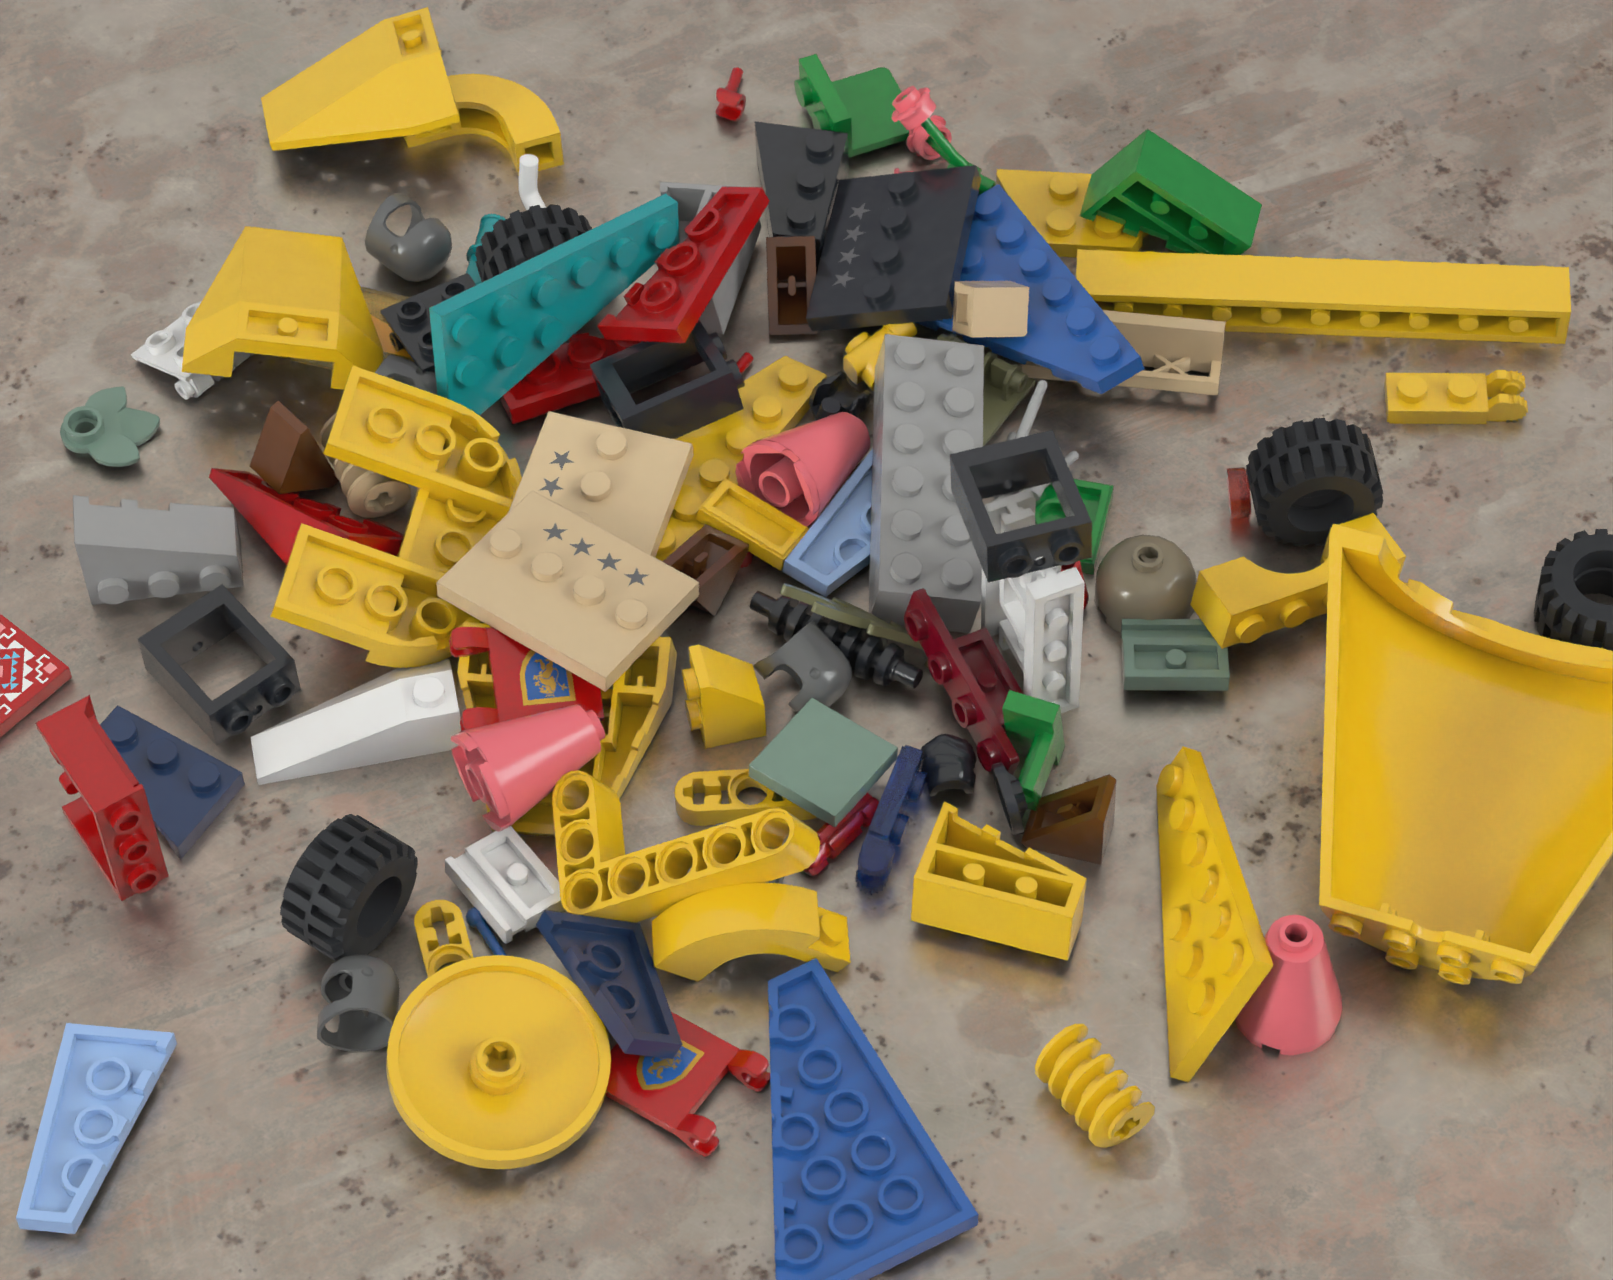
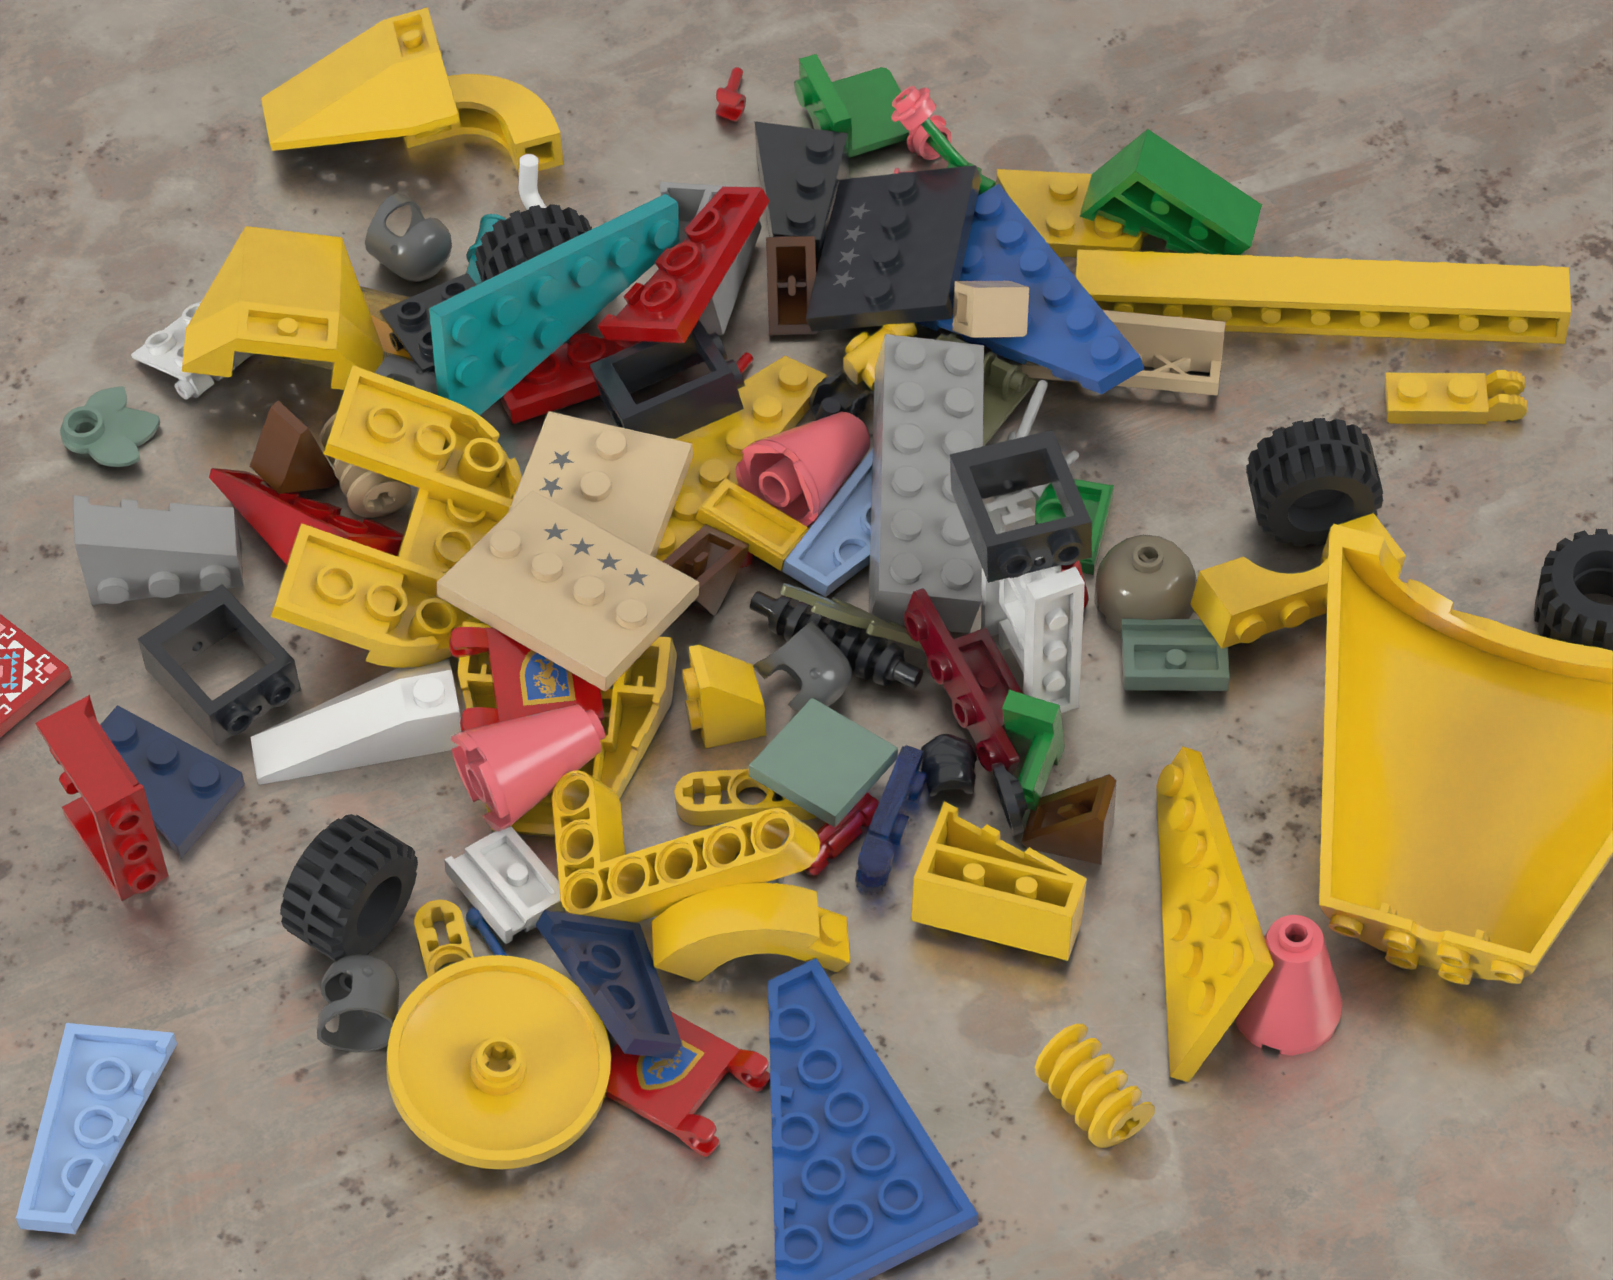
clear red tile [1226,467,1251,519] -> none

